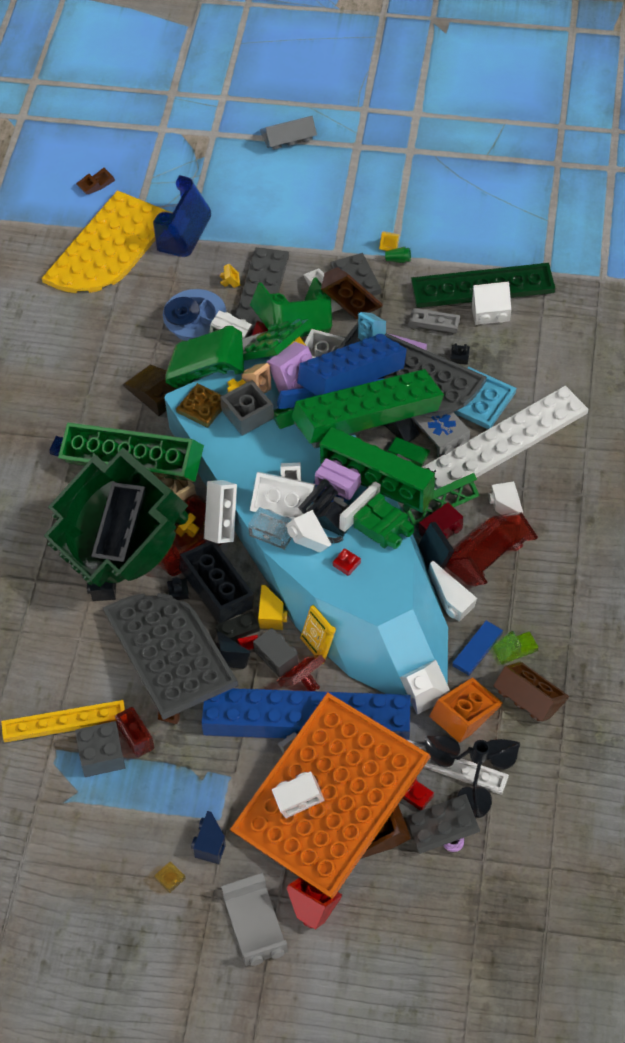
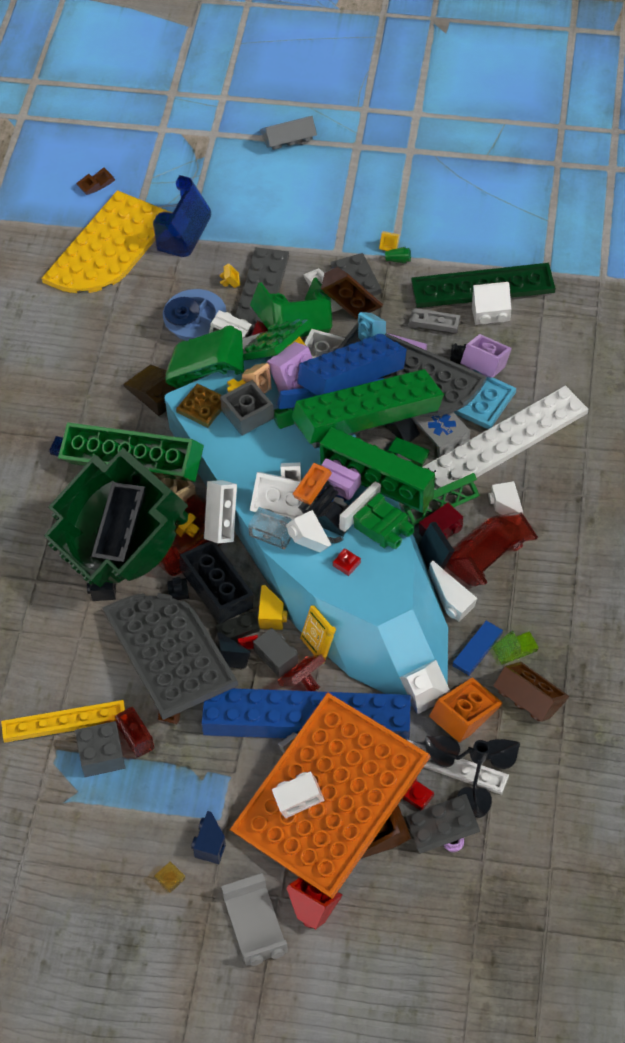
none -> orange plate [292,463,332,505]
none -> lavender brick [461,334,512,378]

